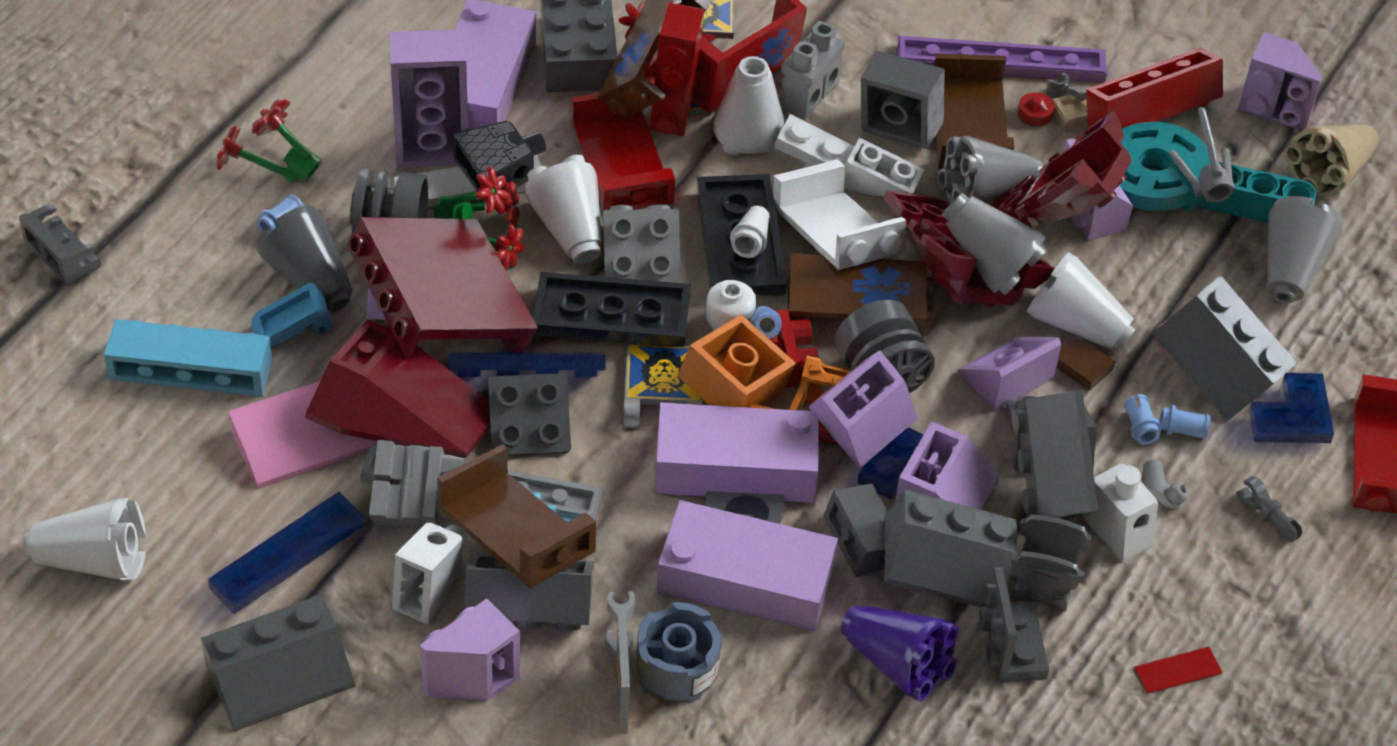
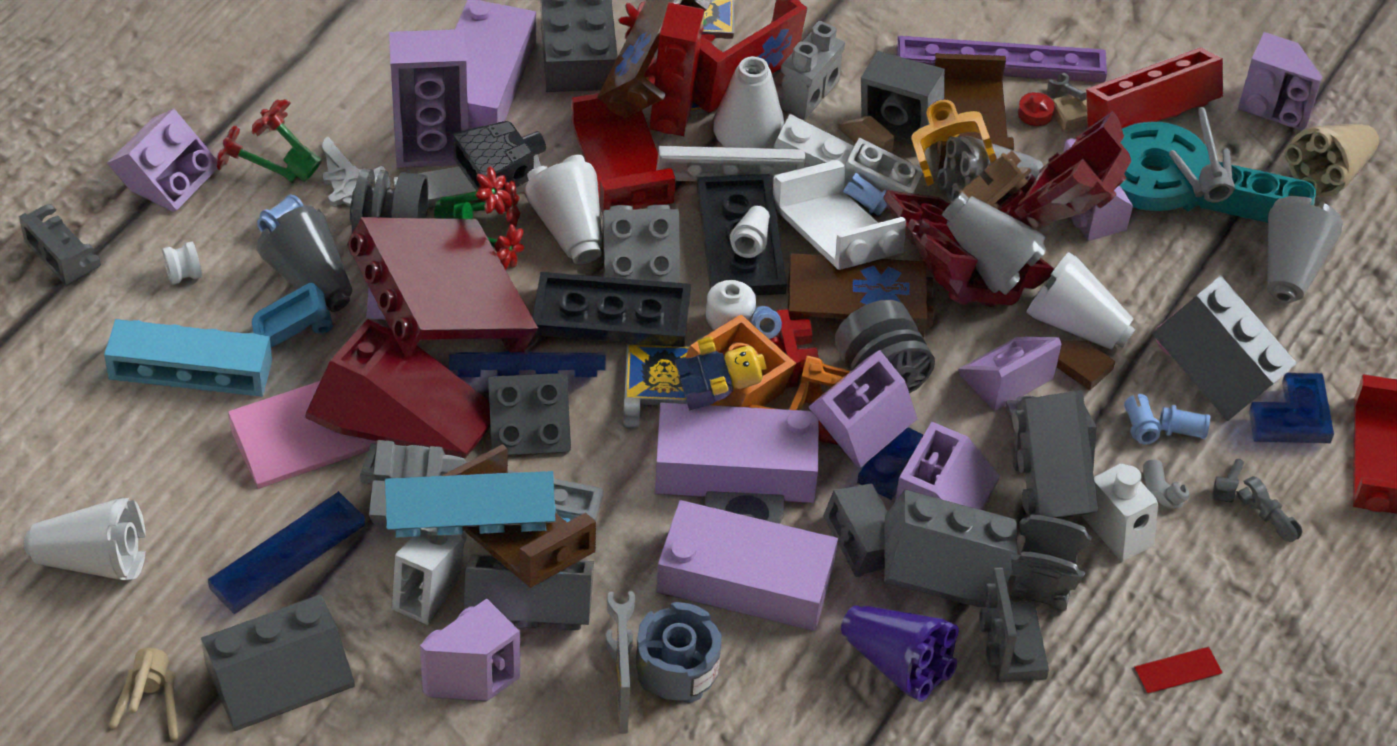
none -> lavender slope [107,109,217,212]
none -> tan plant [109,648,178,741]
none -> white wheel [162,241,202,285]
none -> white piece [322,137,385,206]
none -> medium azure brick [385,471,555,538]
none -> white tile [656,146,805,183]
none -> piece [675,336,767,411]
none -> medium nougat tile [838,116,894,153]
none -> light blue pin [843,173,887,216]
none -> light orange piece [911,100,997,186]
none -> medium nougat hinge [959,150,1032,209]
none -> dark grey hand [1212,459,1244,502]

